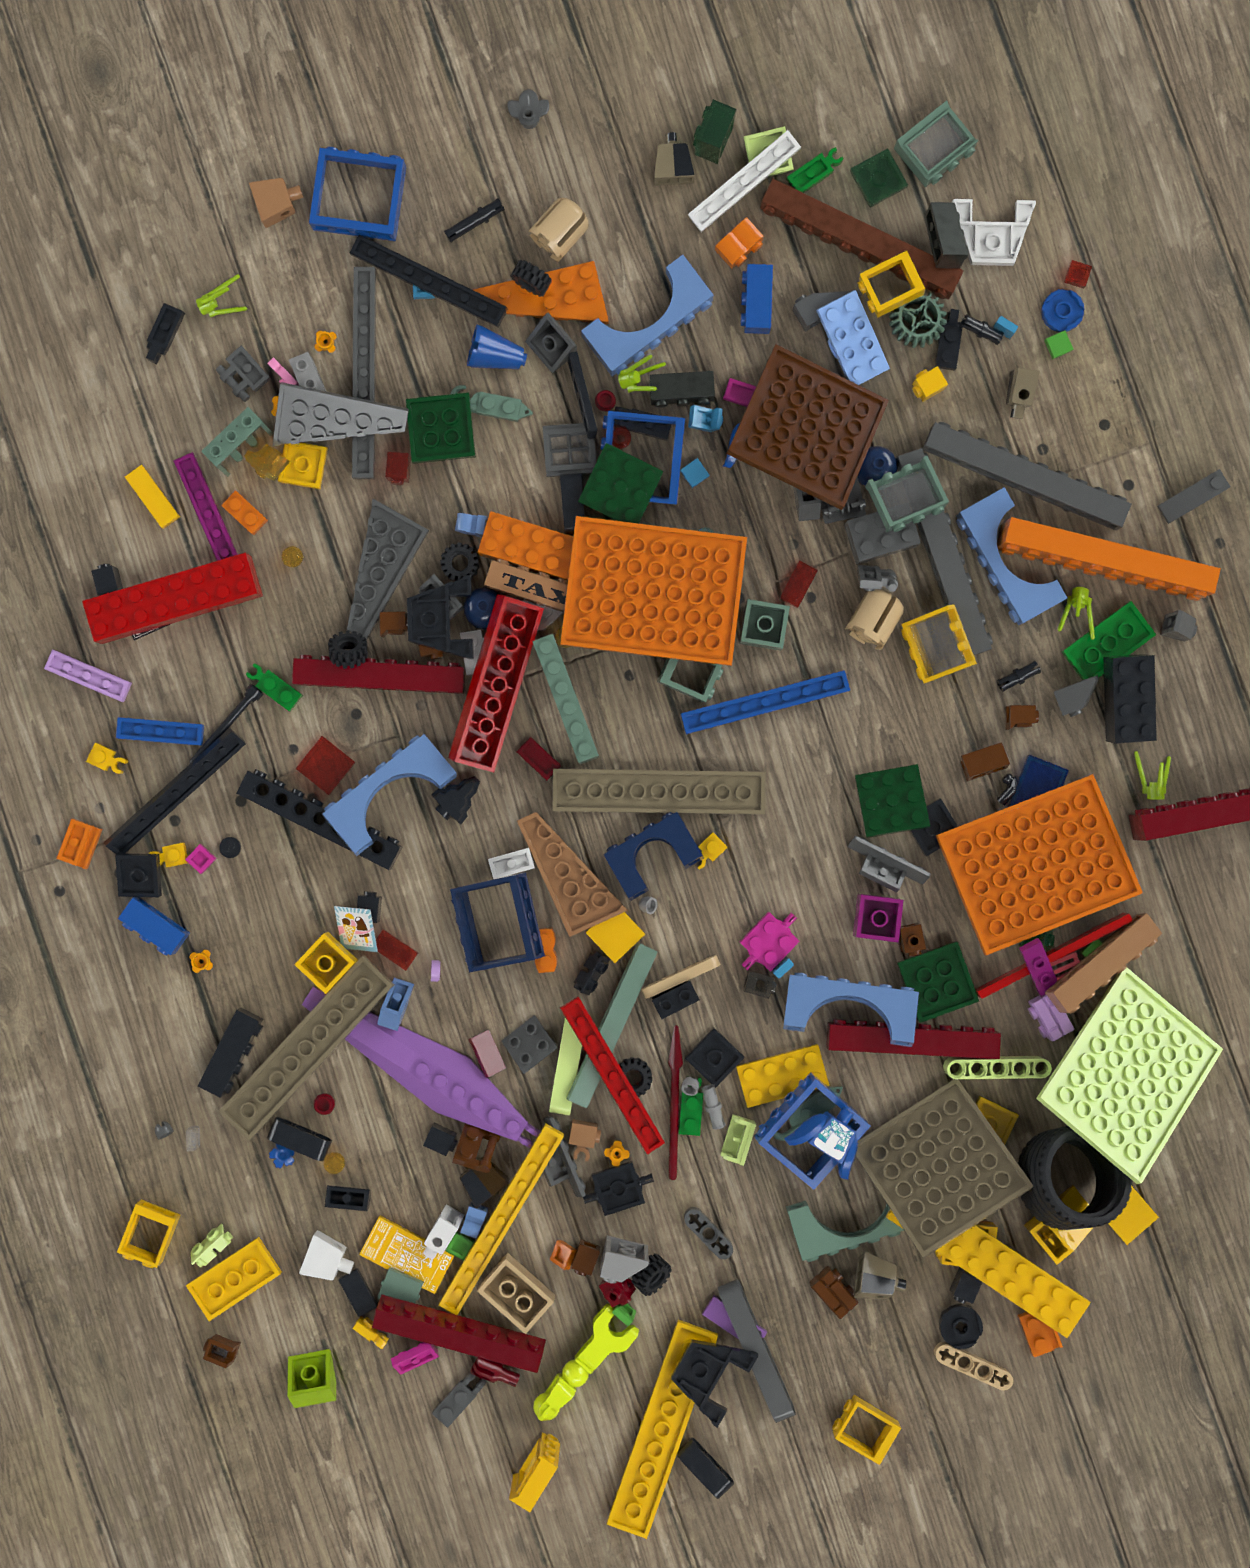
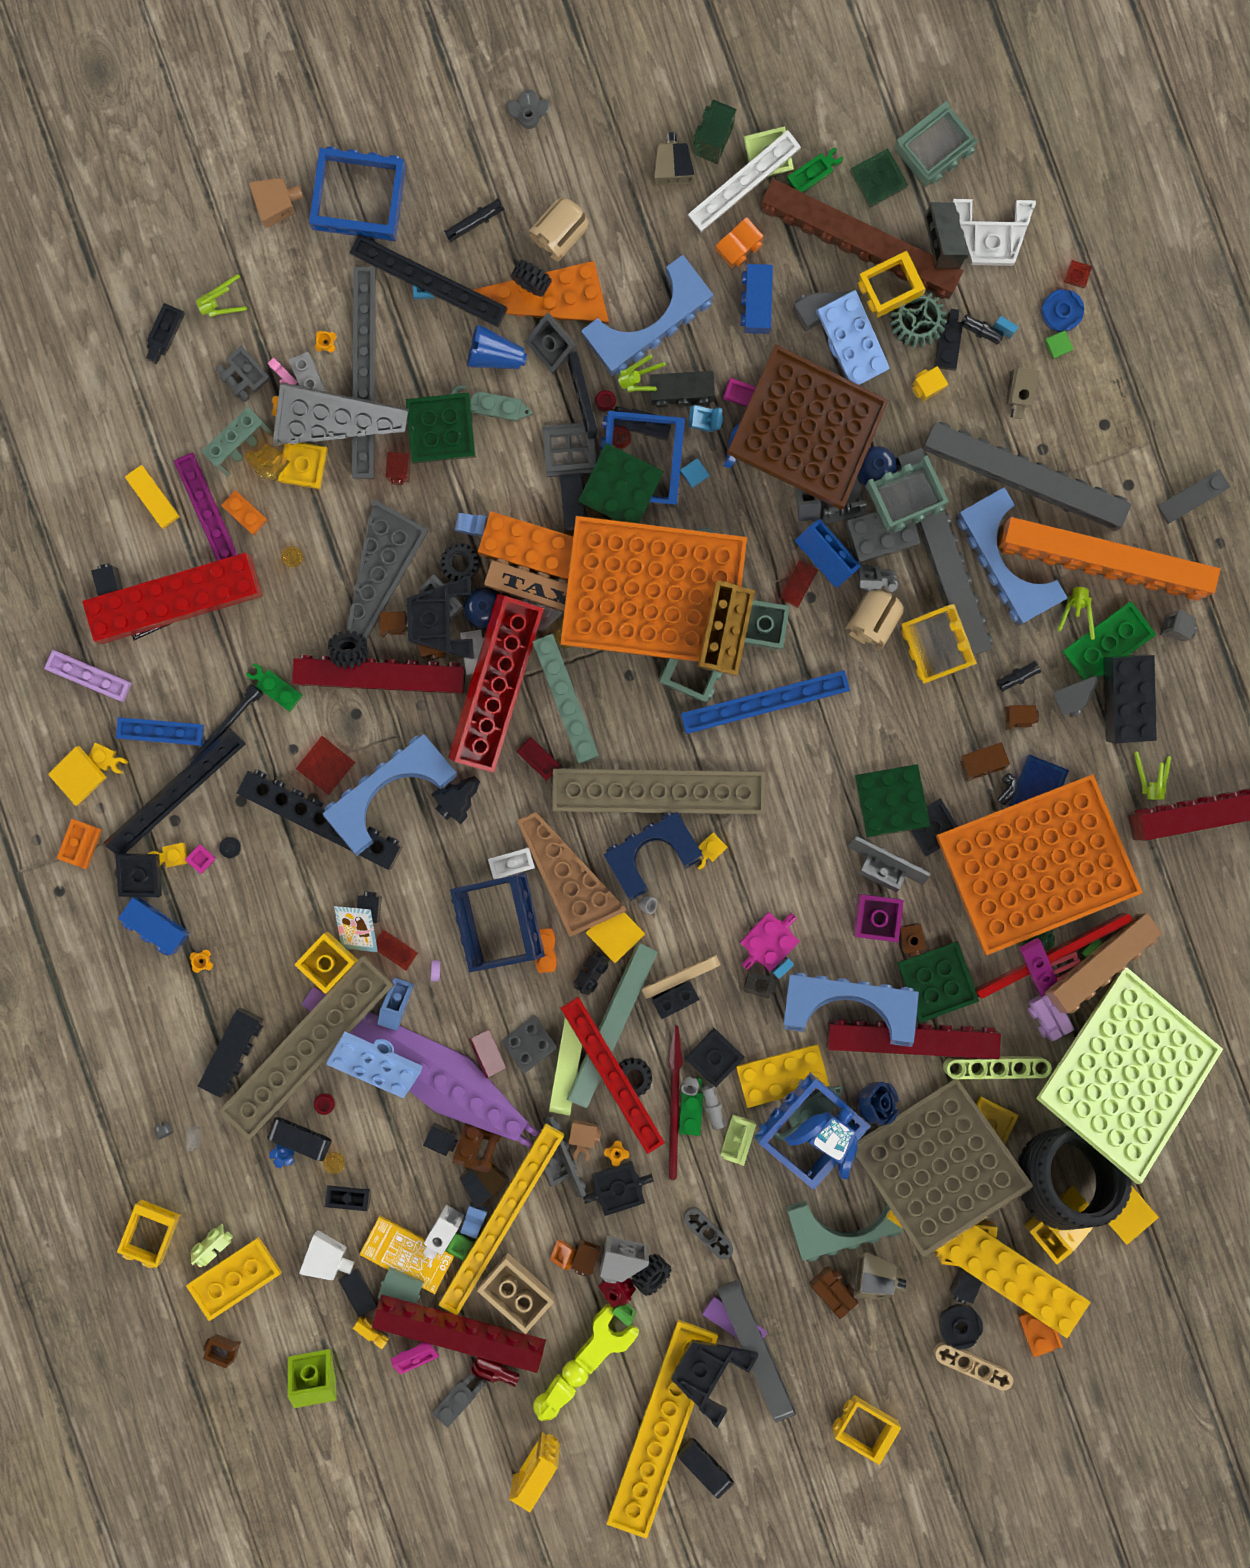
none -> yellow tile [48,746,107,806]
none -> light blue plate [326,1031,422,1099]
none -> pearl gold brick [697,580,755,676]
none -> blue brick [794,518,861,588]
none -> dark blue cylinder [858,1082,899,1125]

